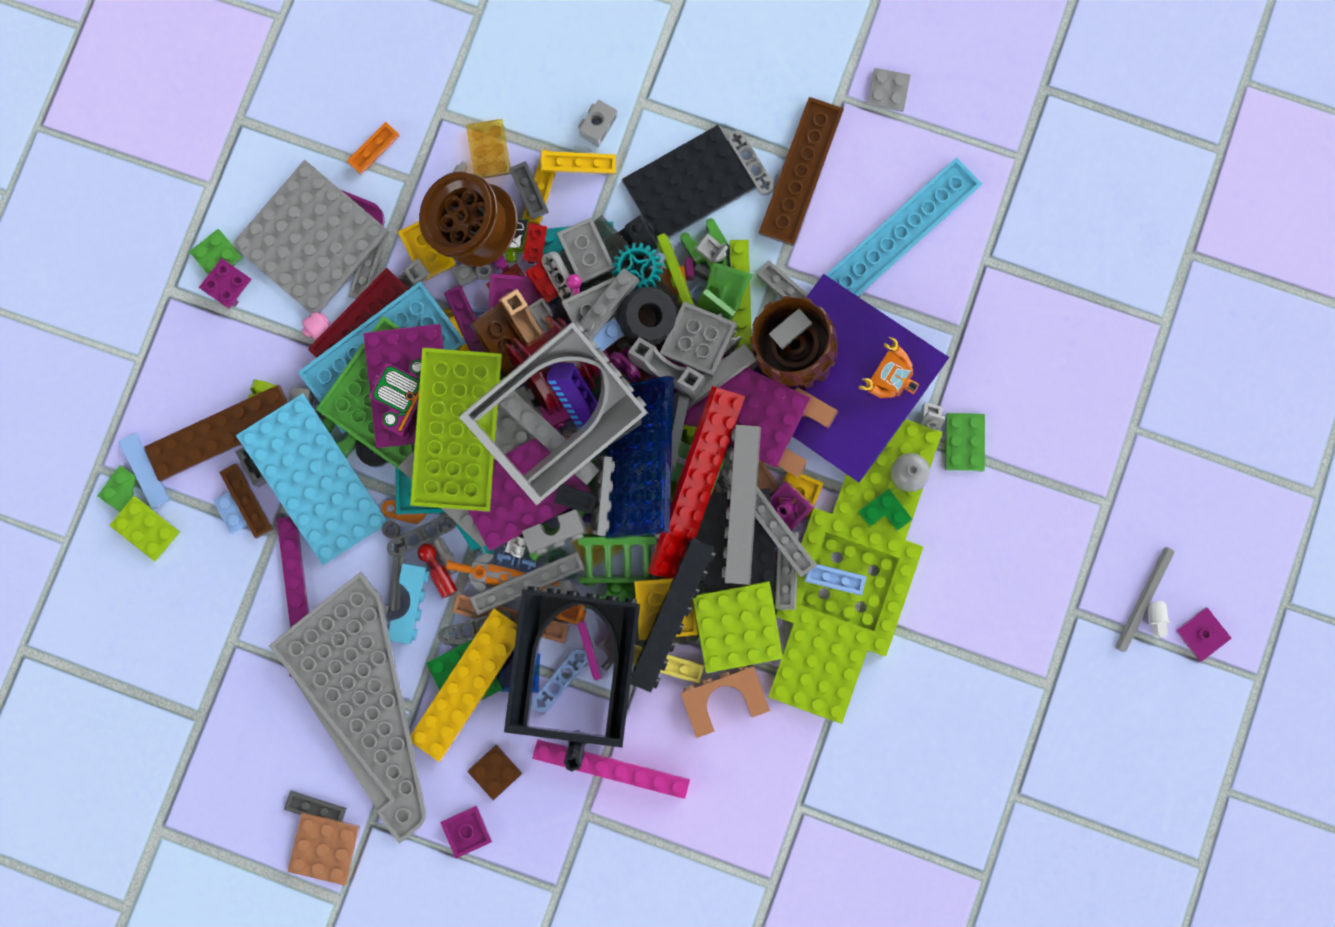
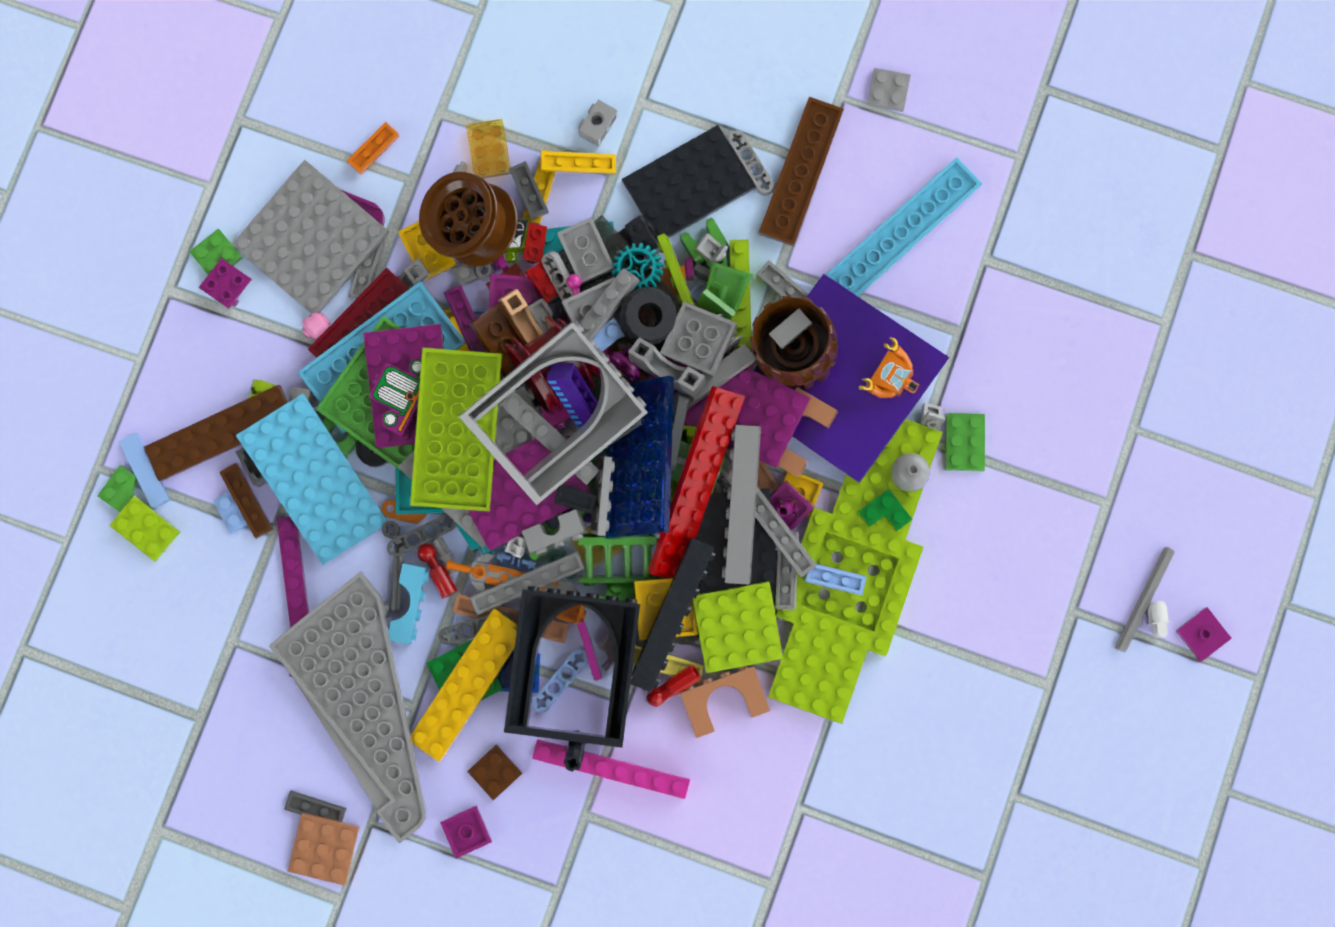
none -> red piece [646,664,701,707]

